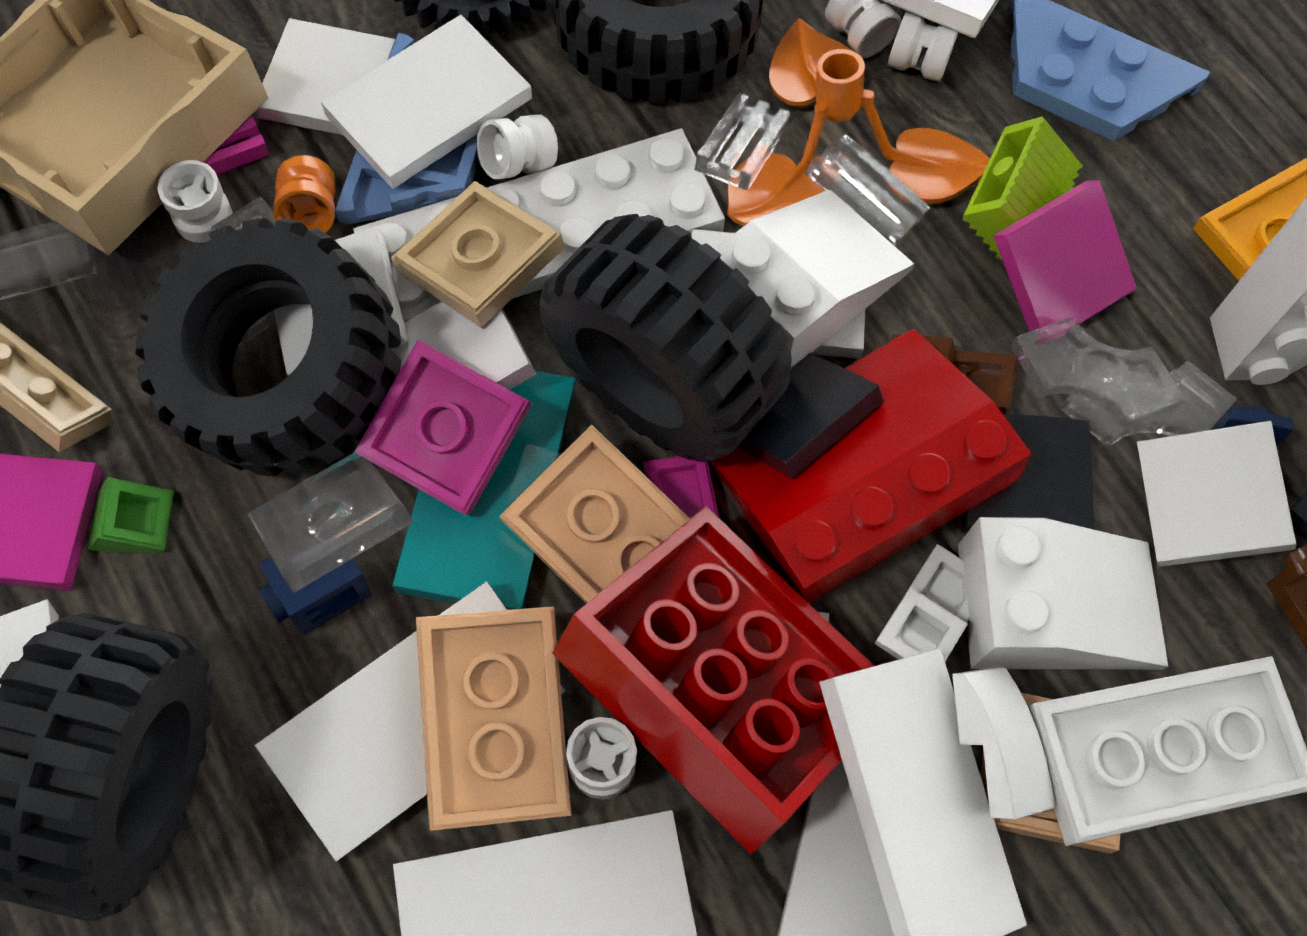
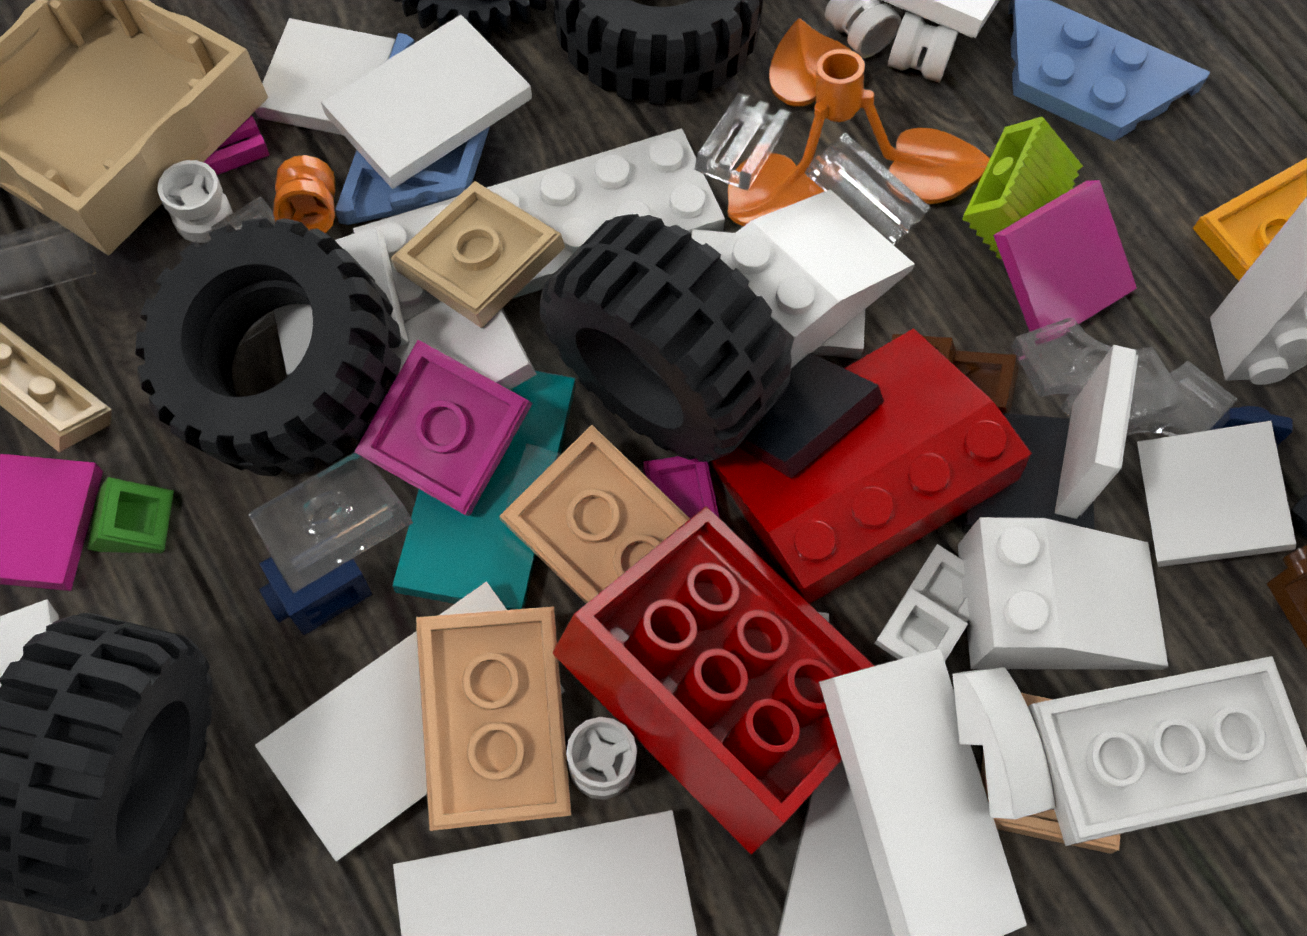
white wheel [477,115,558,179] -> none
none -> white tile [1055,345,1138,519]

